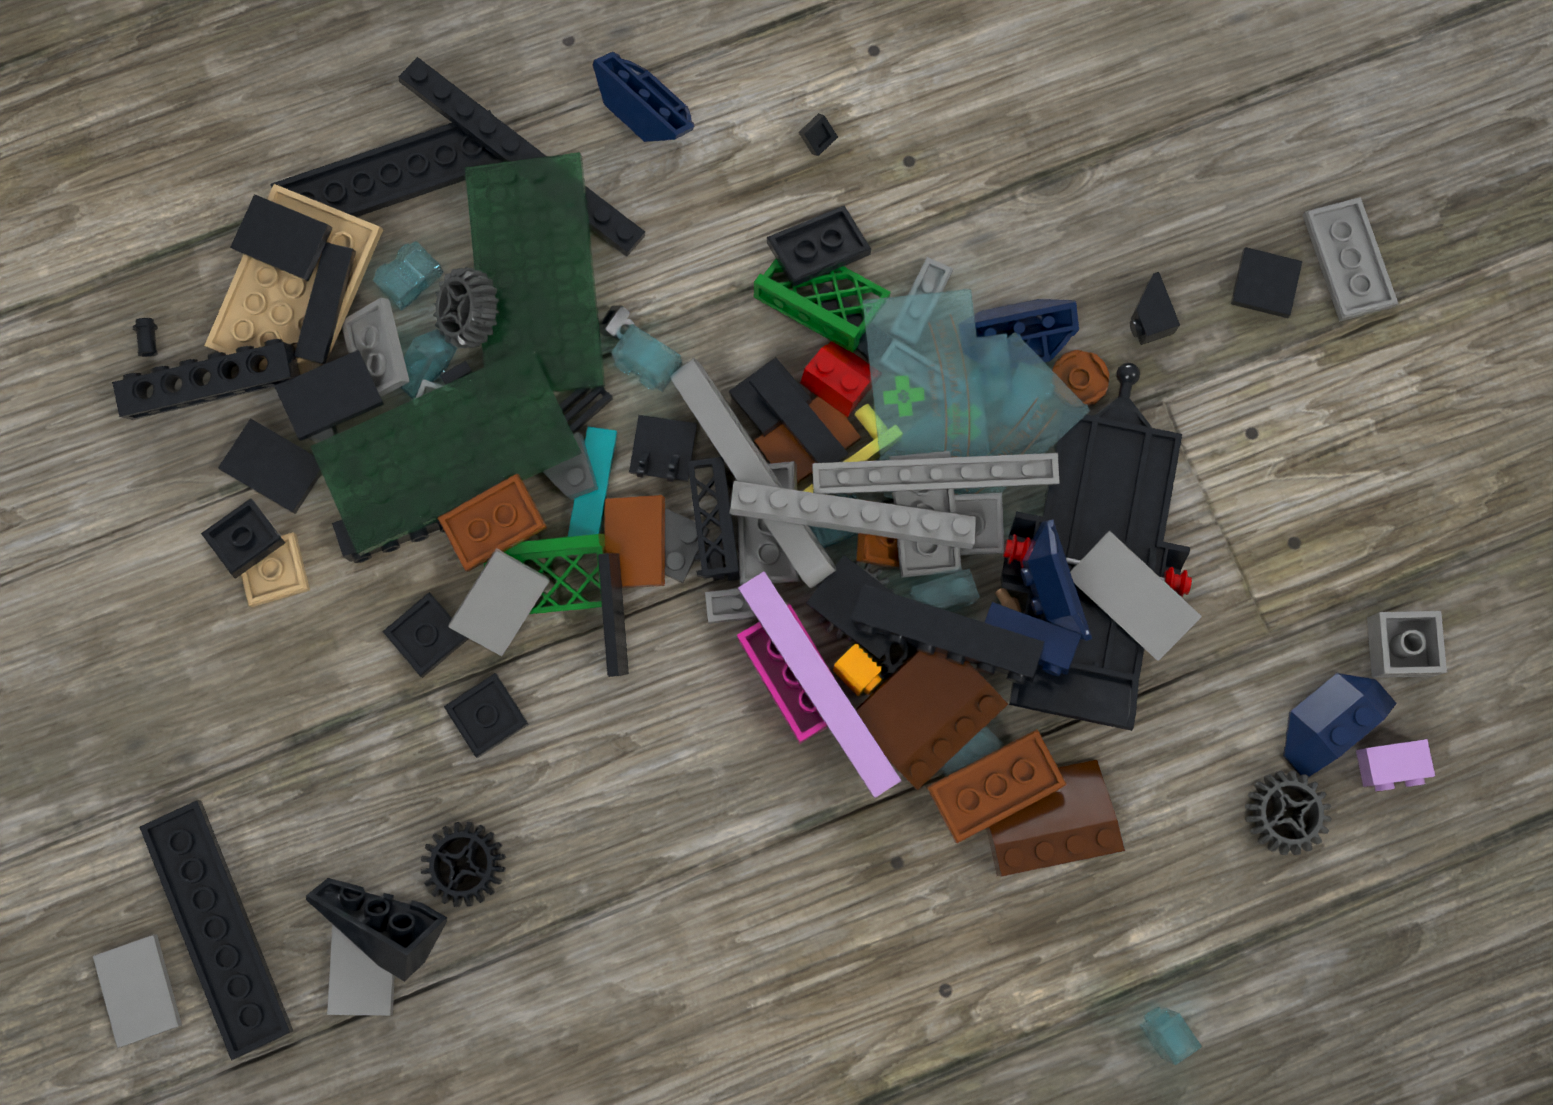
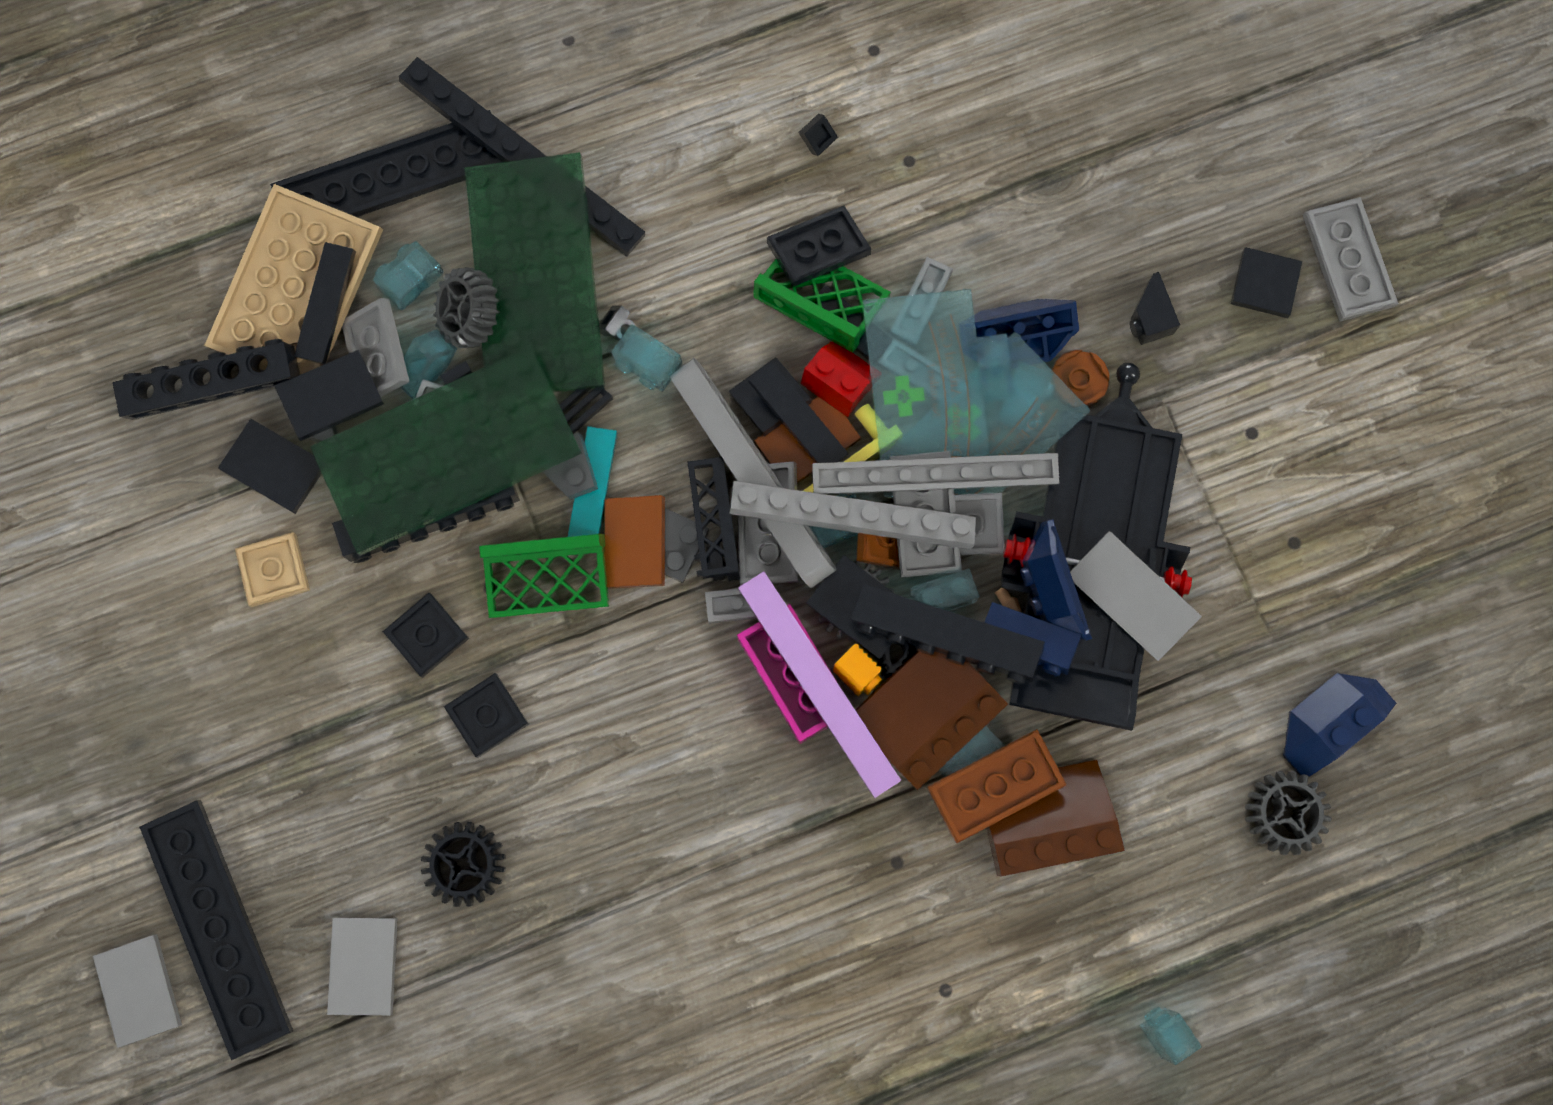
black pin [133,318,158,357] -> none
black tile [201,498,286,579] -> none
black tile [230,194,333,281] -> none
black wedge [306,878,447,982] -> none
dark orange tile [438,474,547,572] -> none
light grey tile [449,548,550,656] -> none
dark blue wedge [592,52,695,142] -> none
black tile [598,553,629,677] -> none
black plate [629,415,697,482] -> none
lavender brick [1356,739,1435,791] -> none
light grey brick [1367,611,1447,678] -> none

